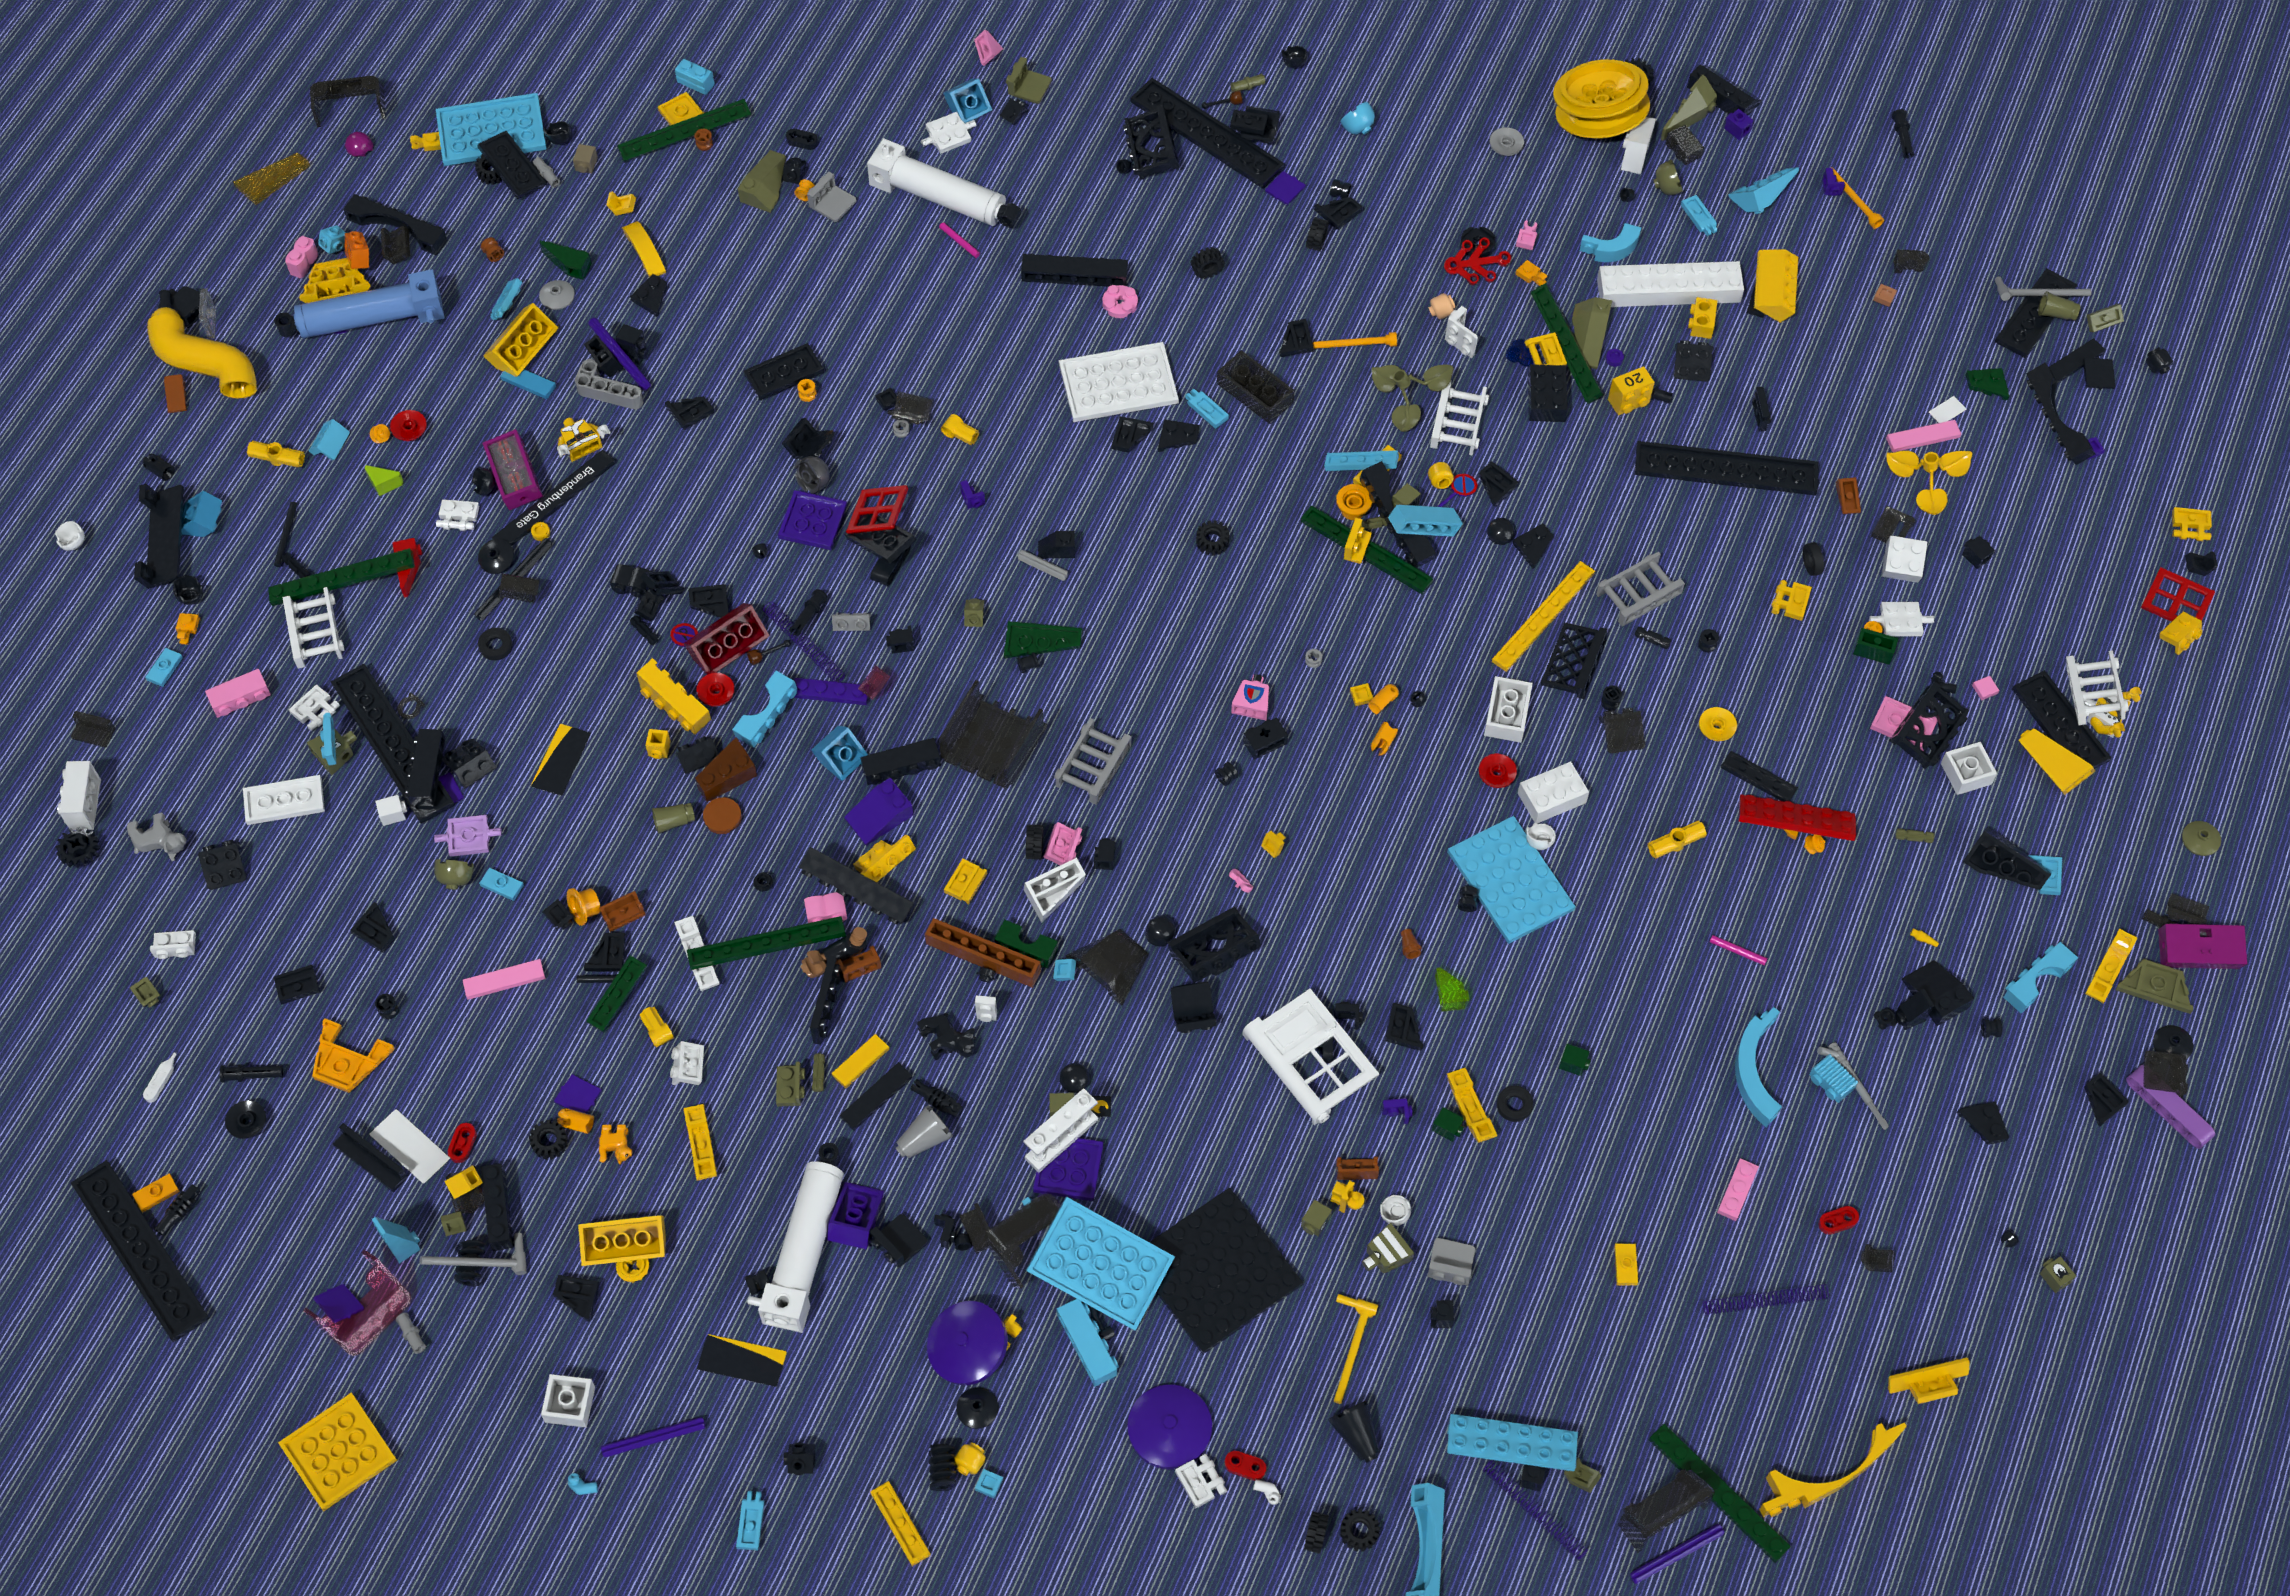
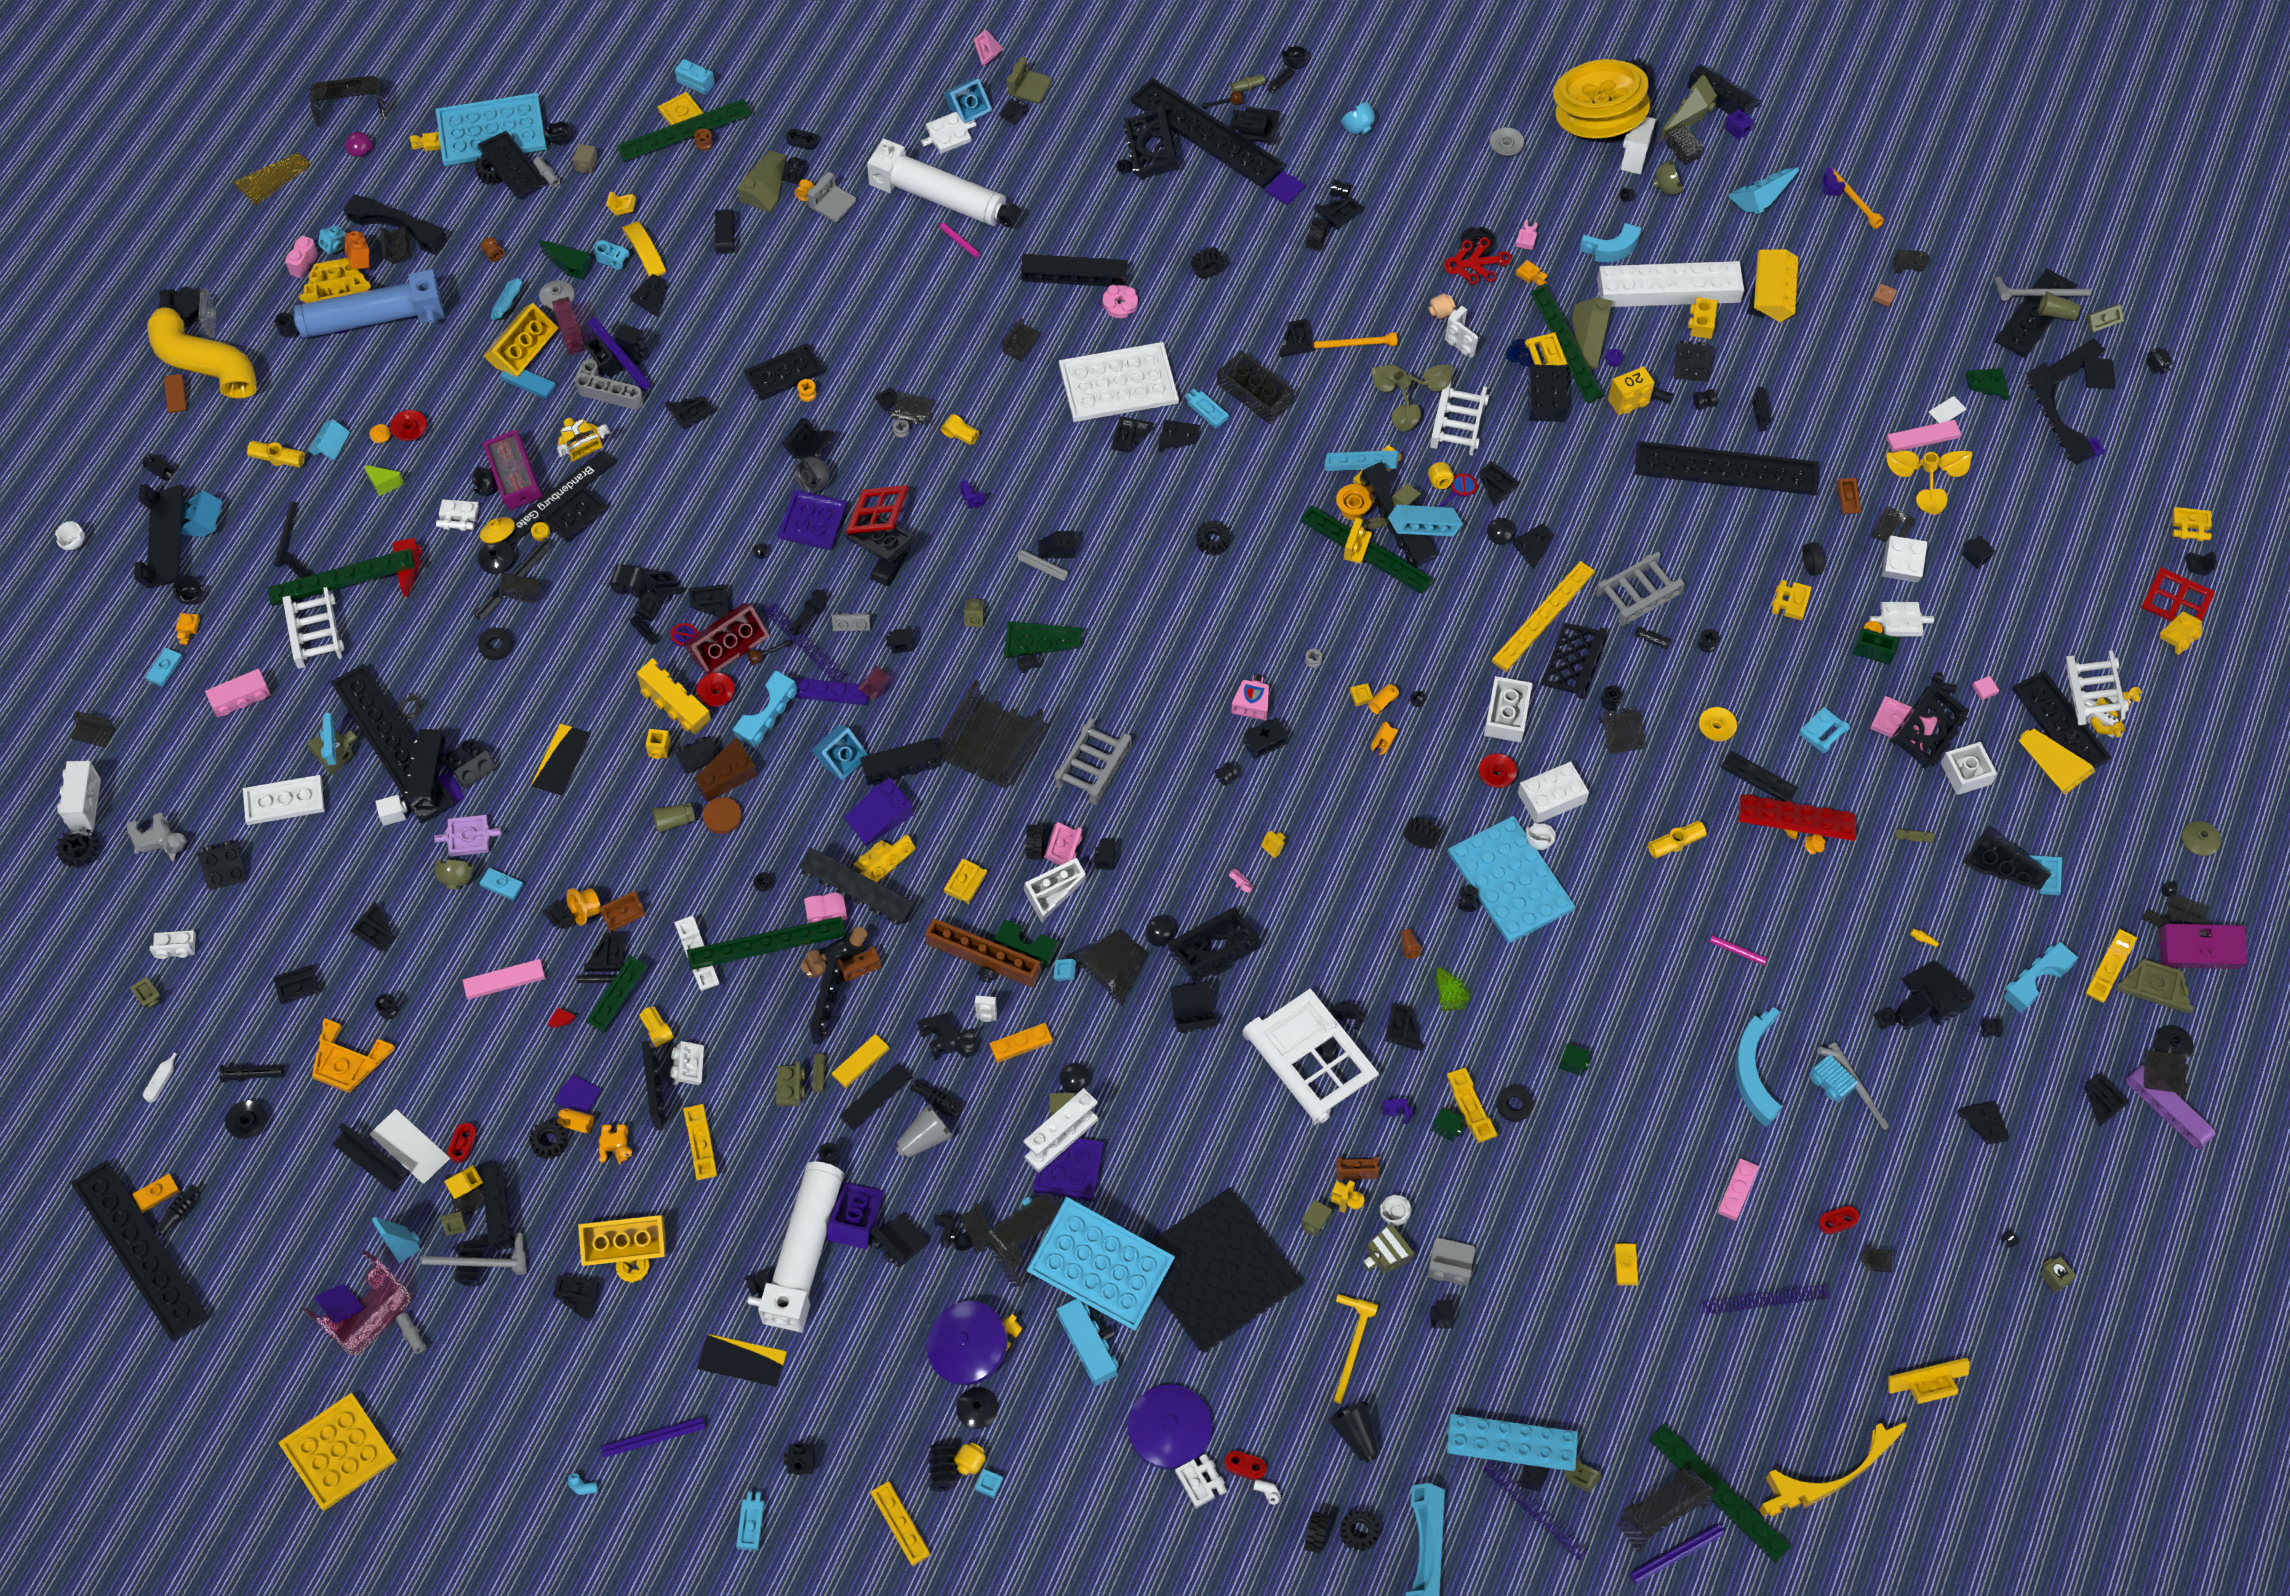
white plate [289,685,340,731] -> none
white brick [541,1374,595,1428] -> none
black sticker [1091,1096,1111,1117] -> none
medium azure hinge [1681,195,1717,236] -> none
black pin [1891,109,1914,159] -> none
none -> yellow dish [480,517,515,543]
none -> black plate [541,484,608,543]
none -> red tile [547,1007,576,1028]
none -> clear pink window [552,297,586,355]
none -> medium azure piece [594,240,630,270]
none -> black plate [642,1040,666,1131]
none -> black beam [715,209,734,254]
none -> light orange plate [989,1023,1053,1063]
none -> clear smoke bracket [1002,318,1040,361]
none -> black axle [1267,67,1293,93]
none -> black tyre [1404,817,1441,849]
none -> black wheel [1693,389,1717,410]
none -> medium azure plate [1799,707,1850,753]
none -> black hinge [2161,882,2177,897]

